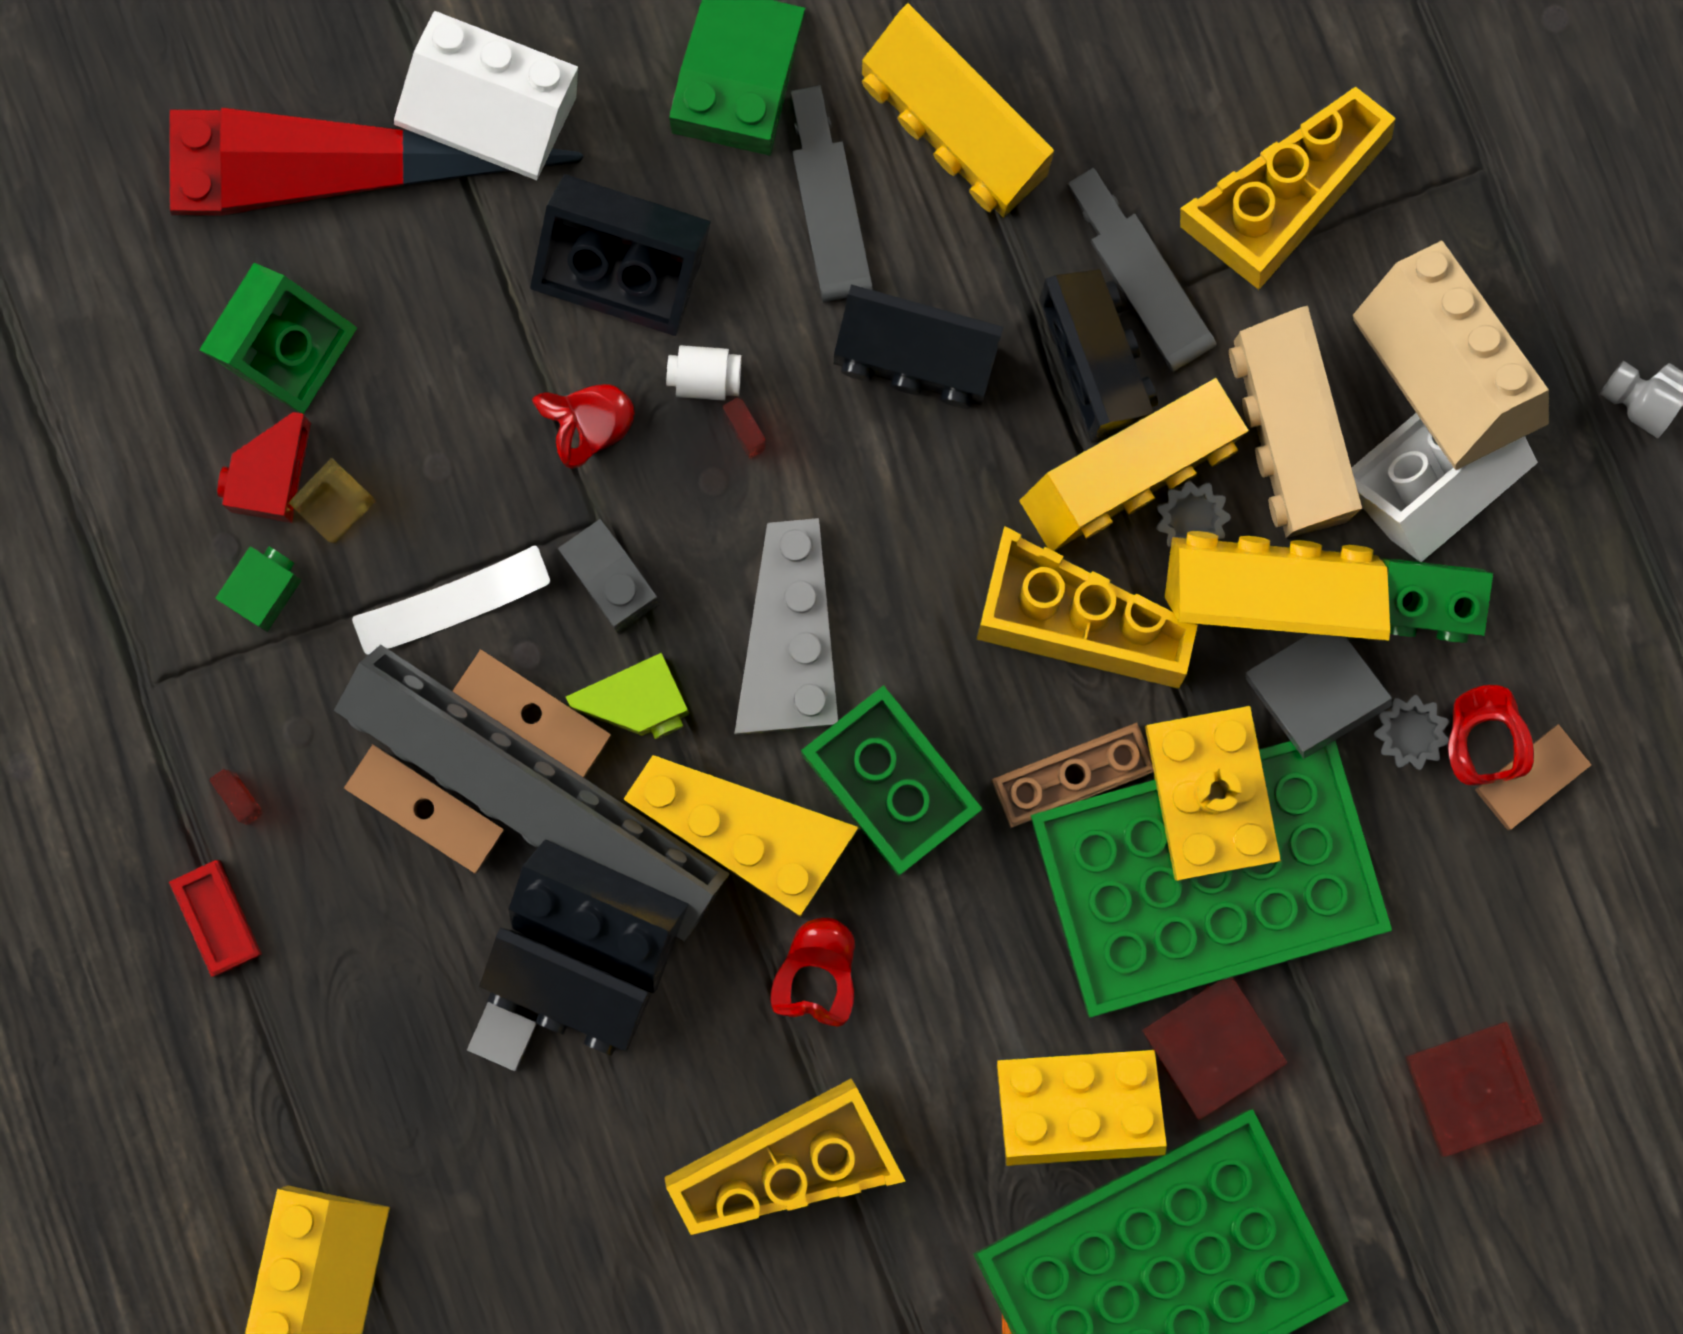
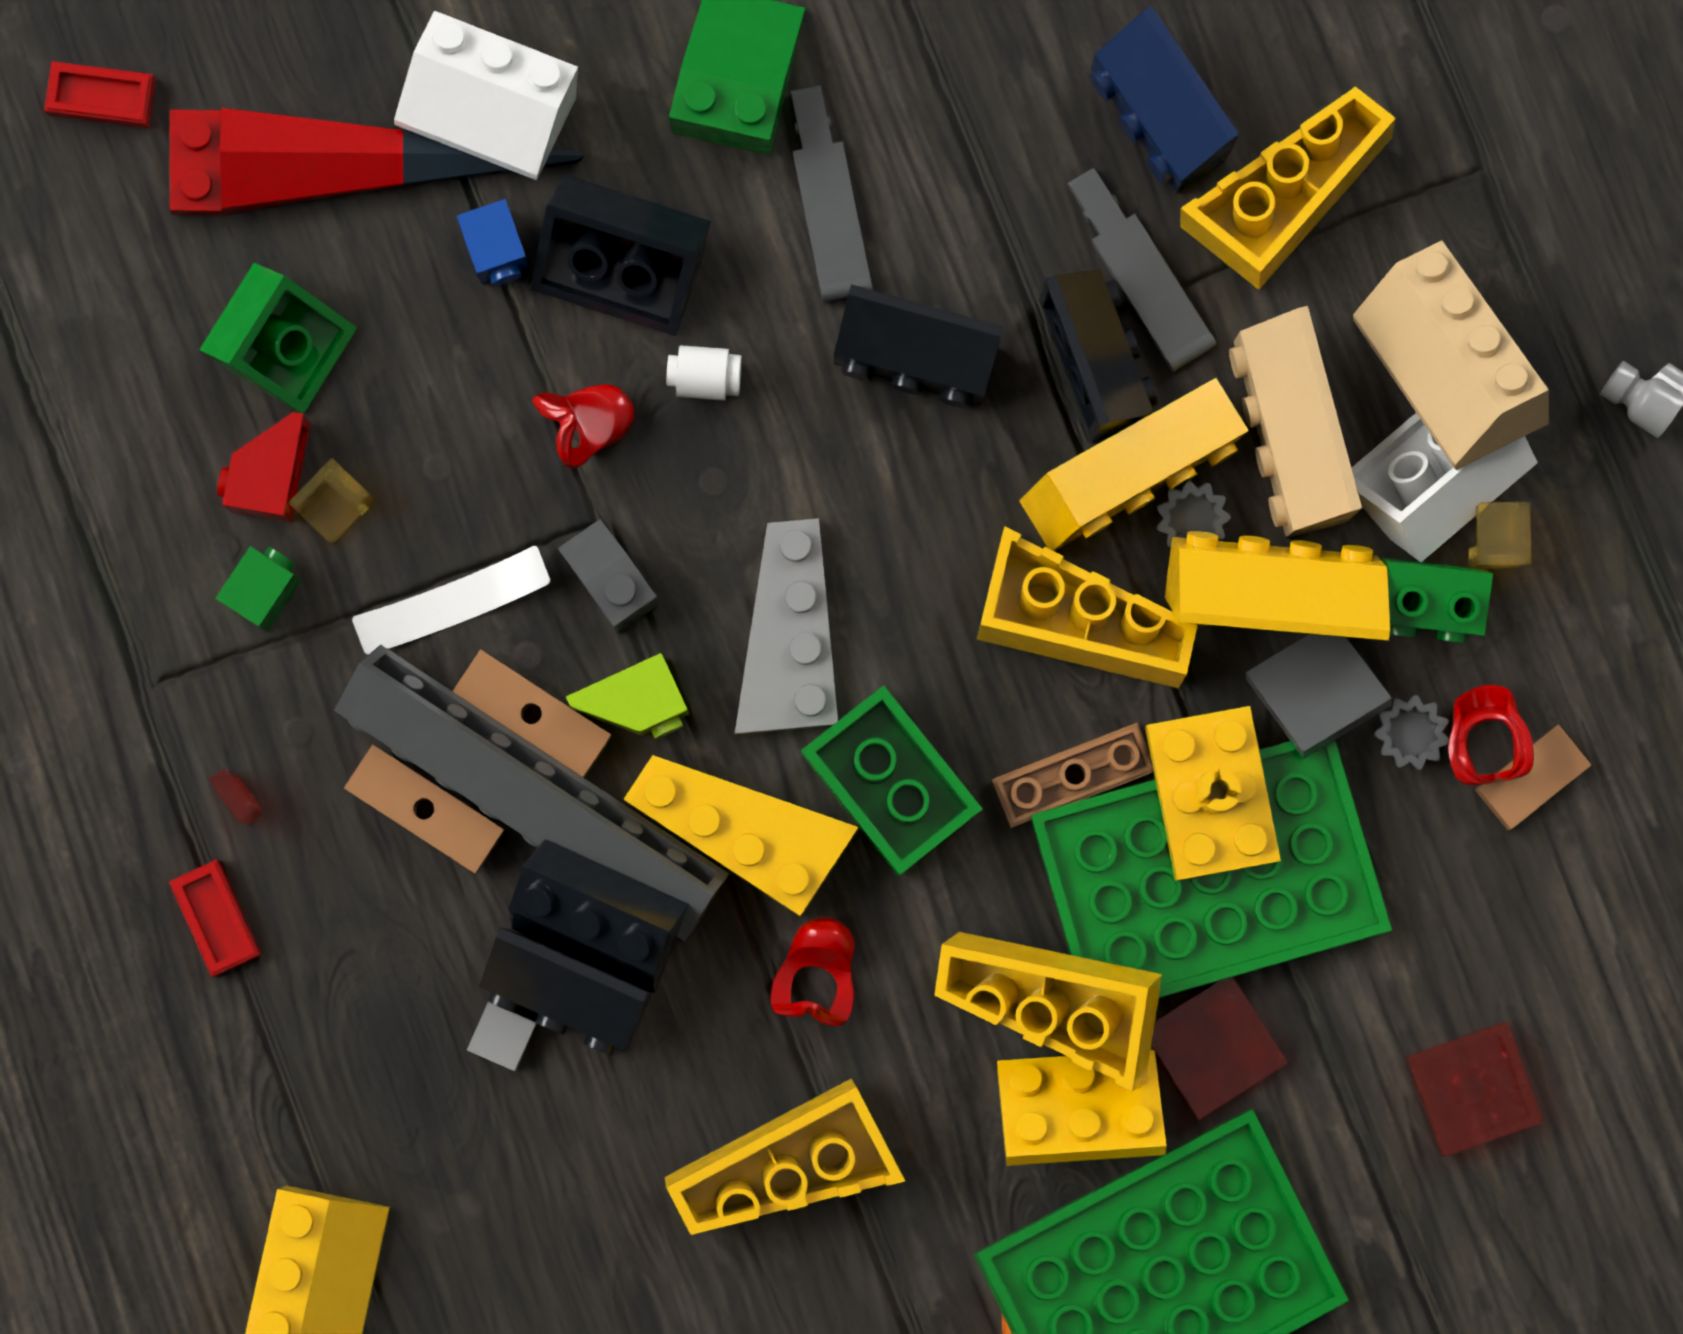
clear red tile [722,397,766,459] -> none
yellow slope [862,3,1055,218] -> none
none -> red tile [44,61,156,128]
none -> blue brick [457,199,530,286]
none -> yellow wedge [934,932,1162,1091]
none -> dark blue slope [1090,6,1239,193]
none -> clear yellow panel [1469,502,1531,569]

